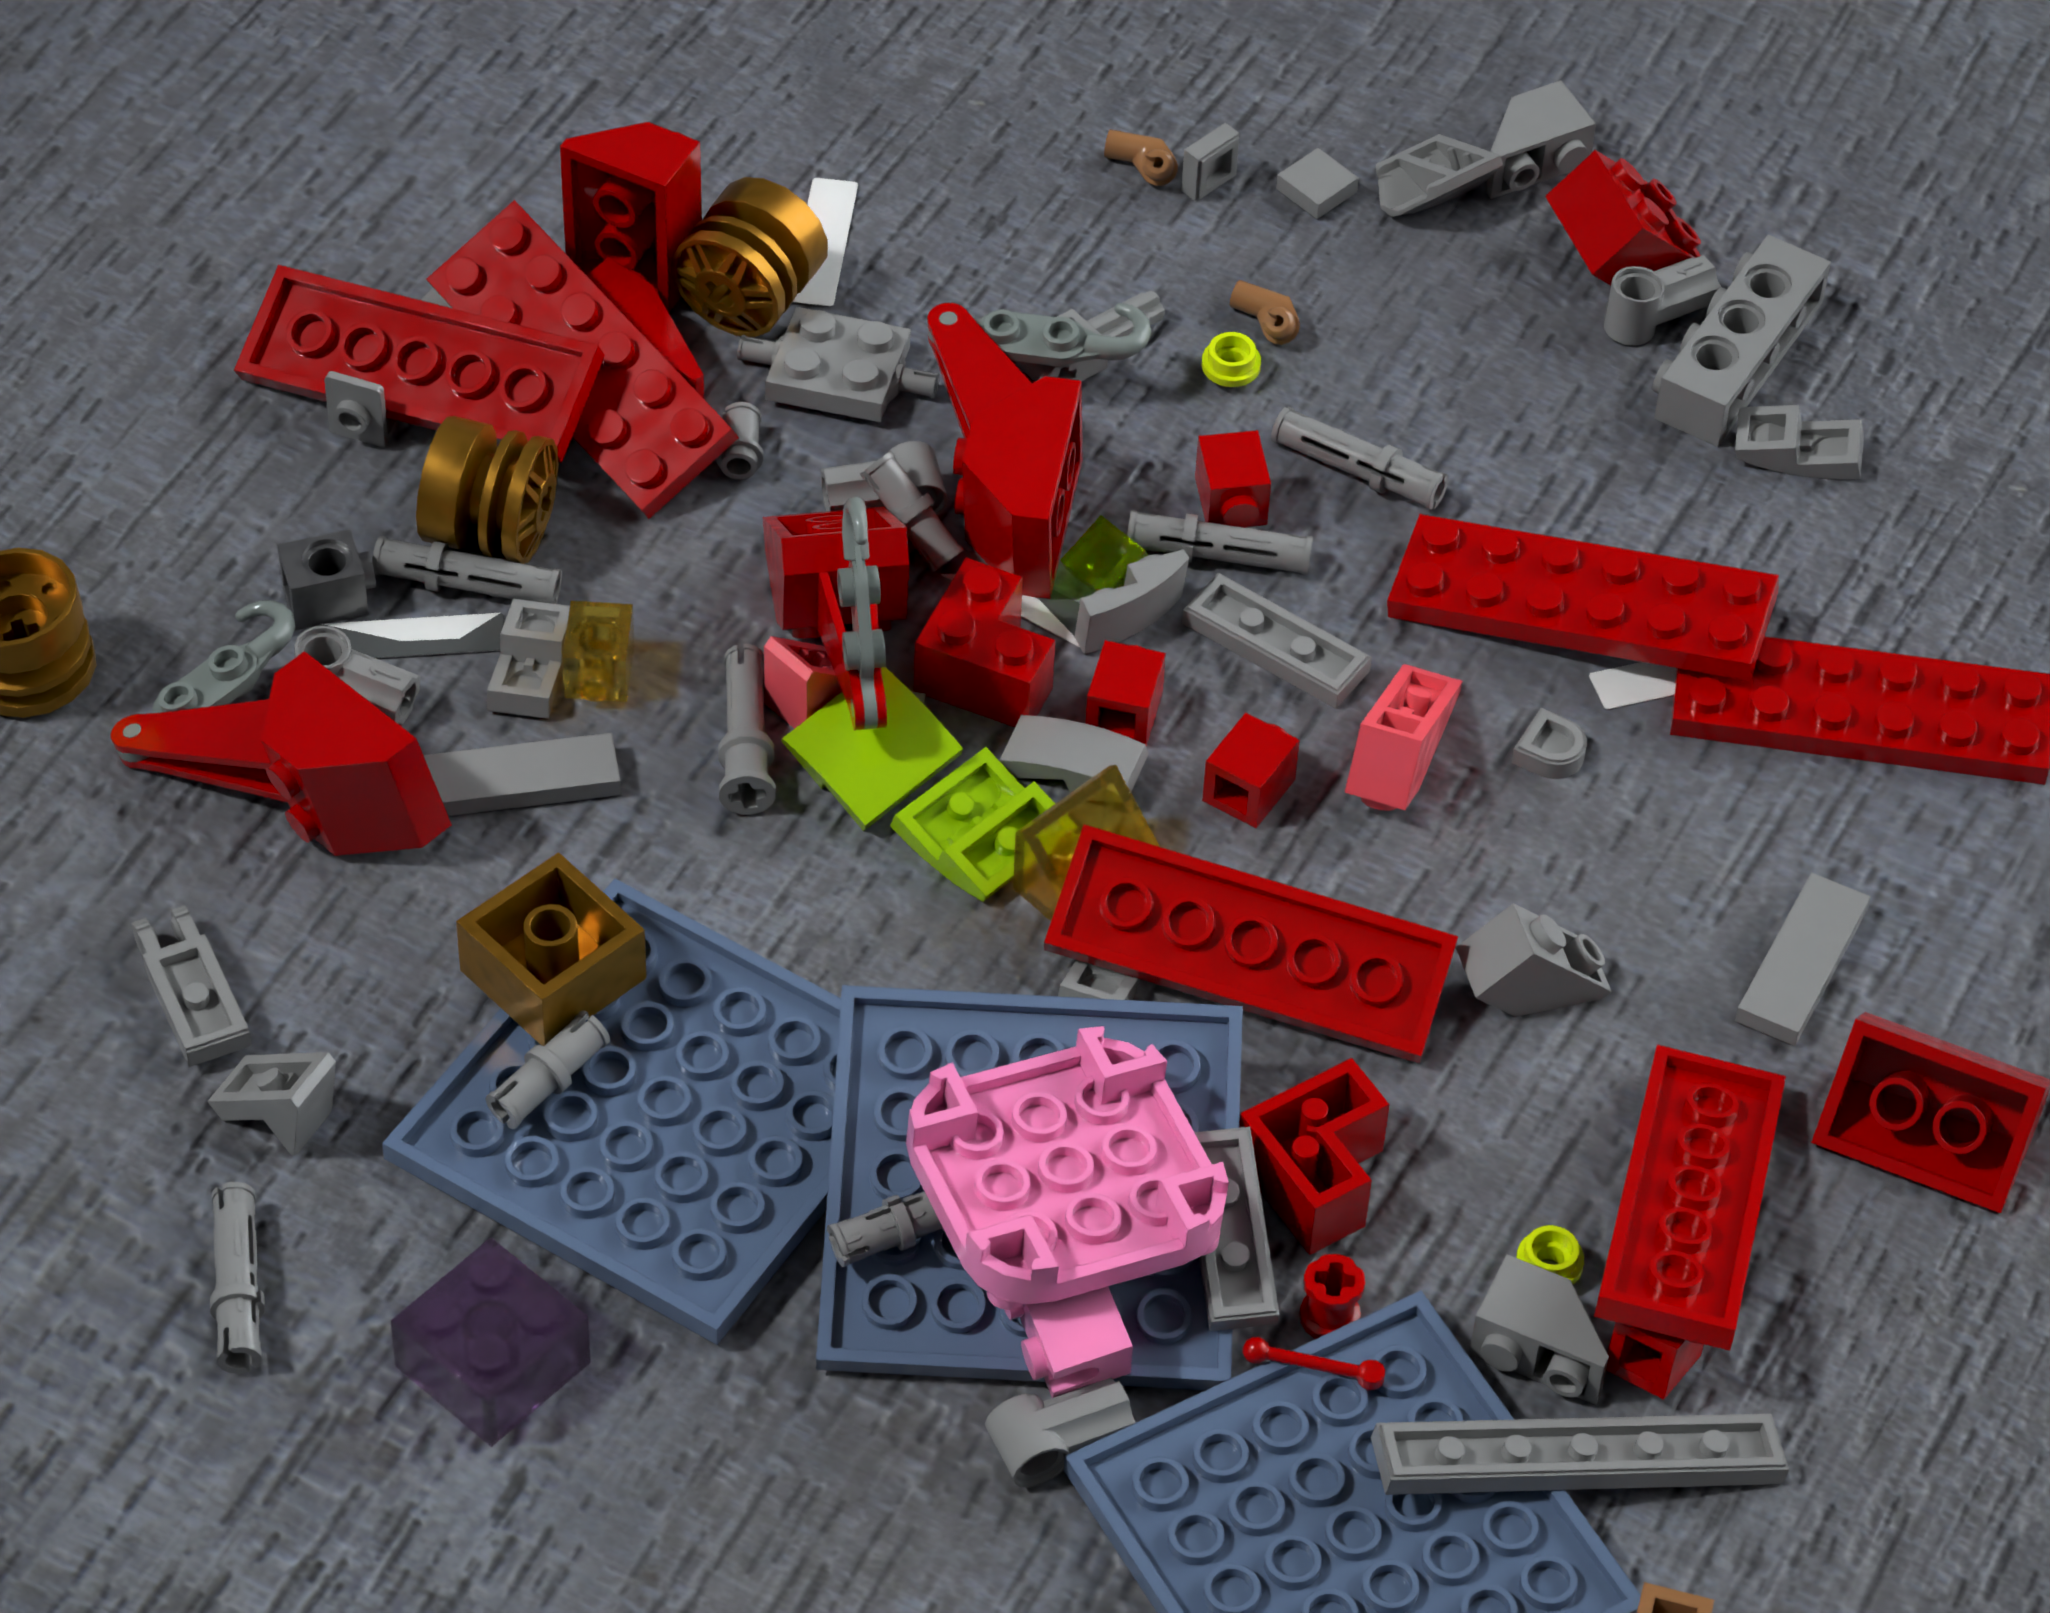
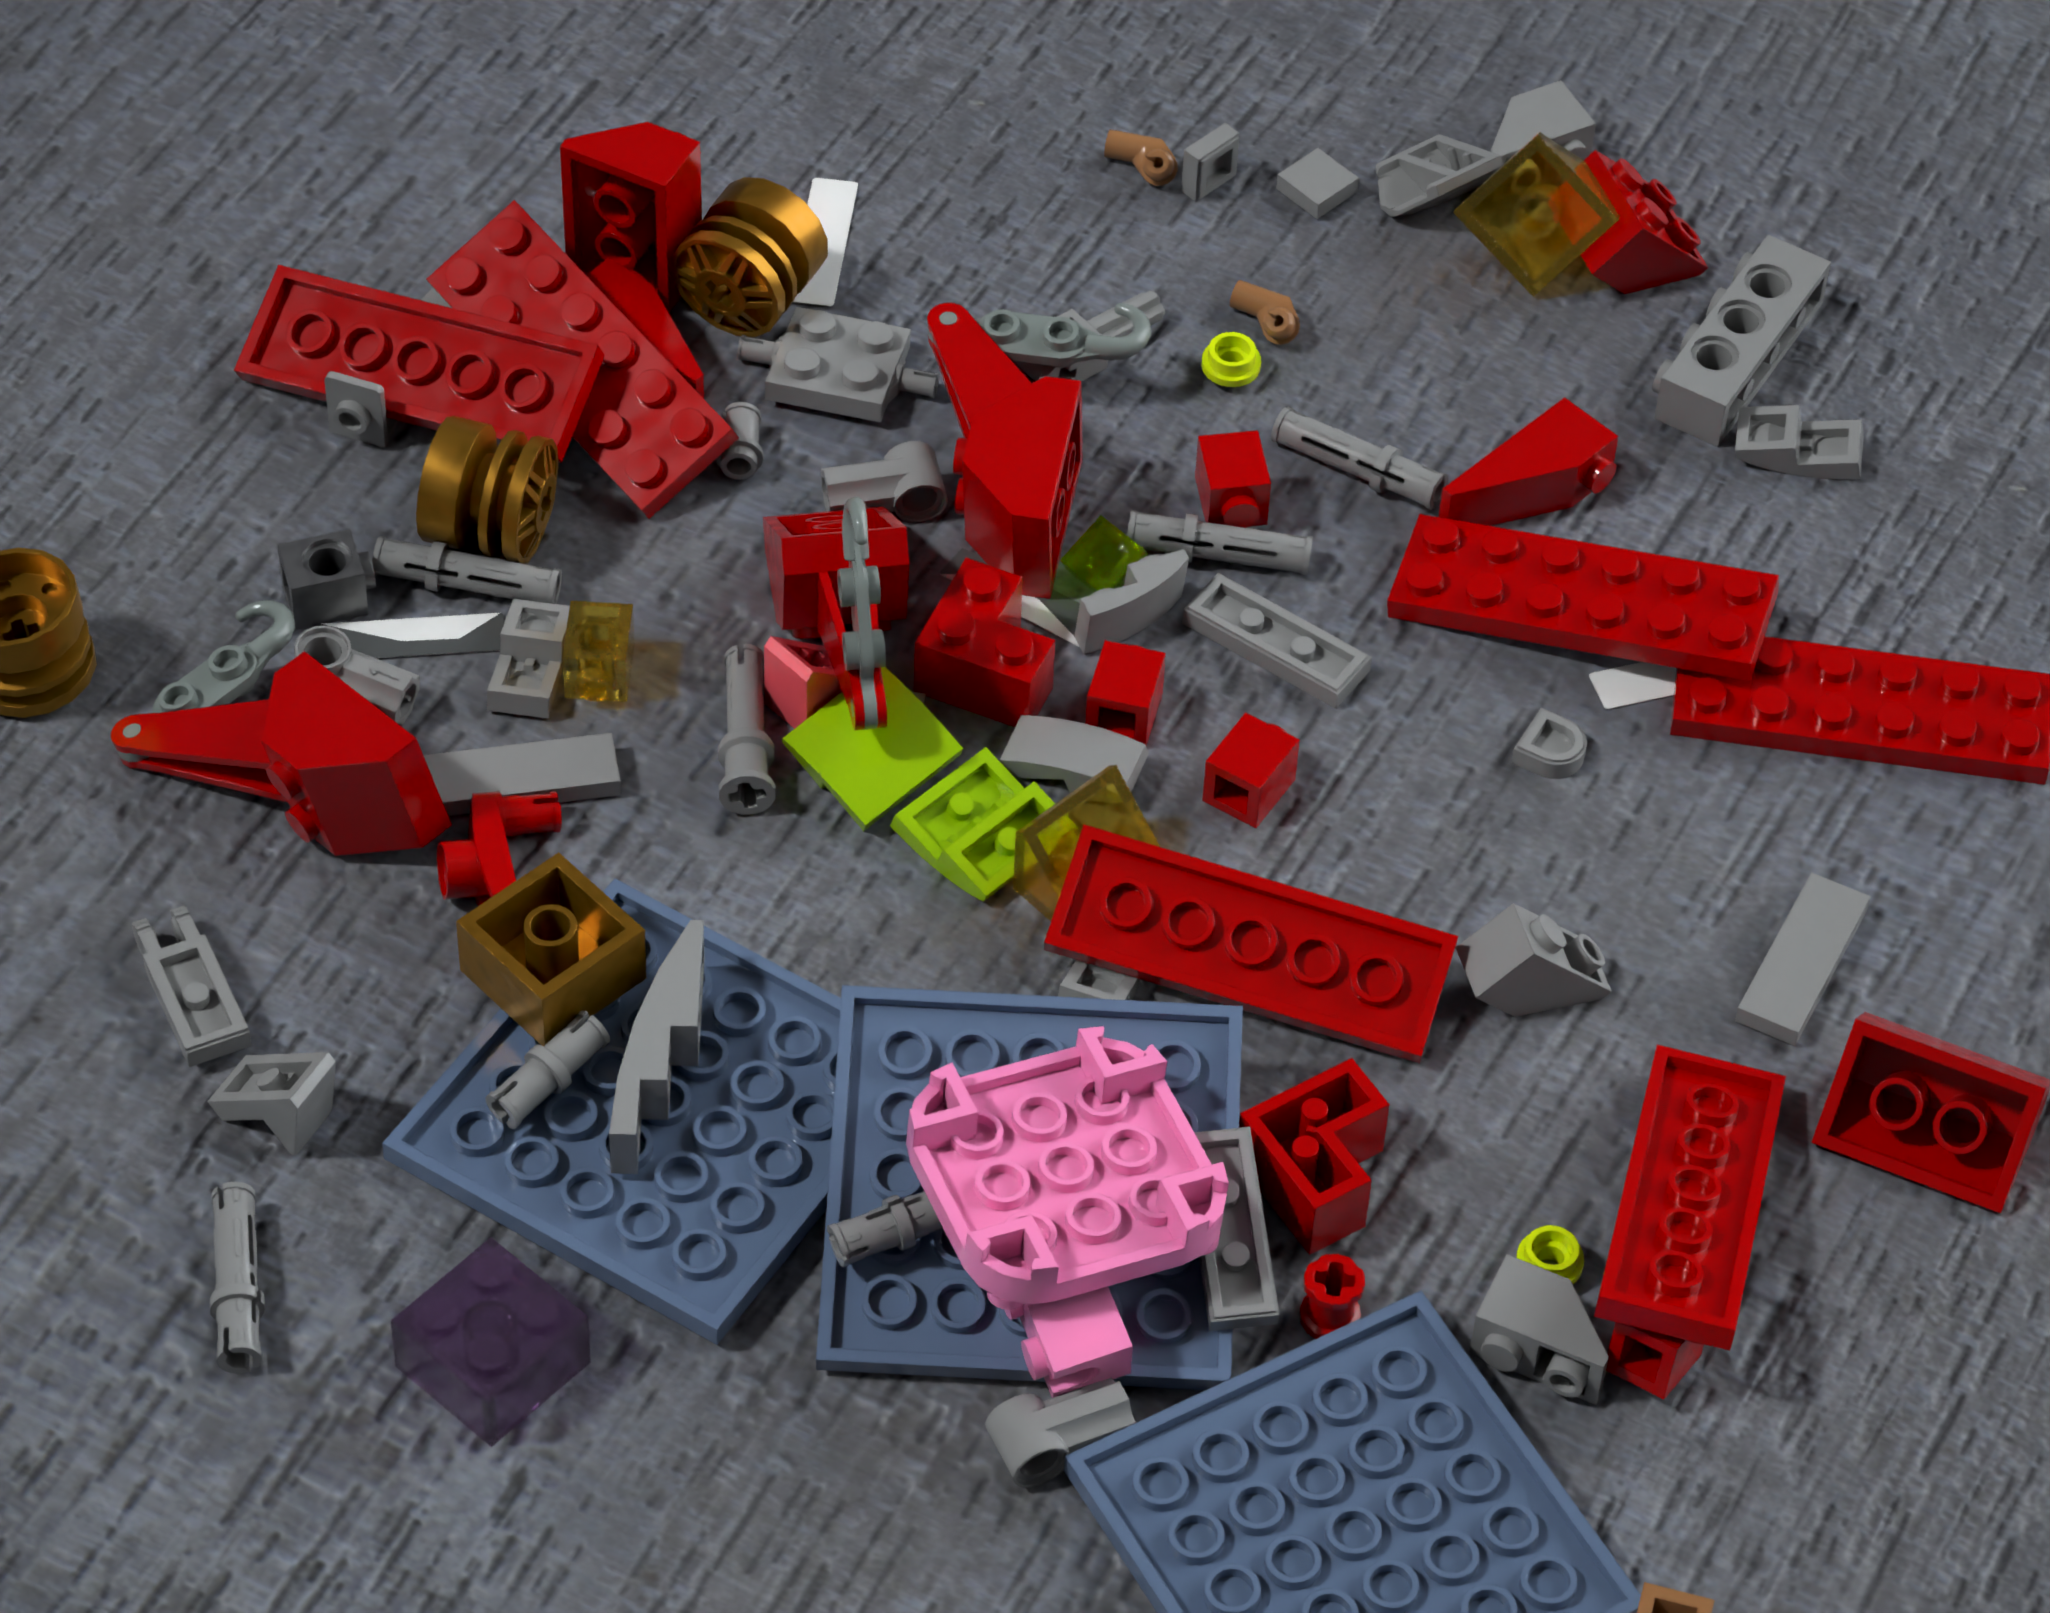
light grey pin [860,451,964,573] -> none
red hinge [1242,1337,1385,1390] -> none
coral slope [1345,664,1463,811] -> none
light grey tile [1371,1414,1789,1495] -> none
light grey piece [1604,255,1721,346] -> none
none -> red connector [437,791,562,906]
none -> light grey slope [609,920,705,1174]
none -> red slope [1439,397,1619,526]
none -> clear yellow slope [1453,132,1620,297]

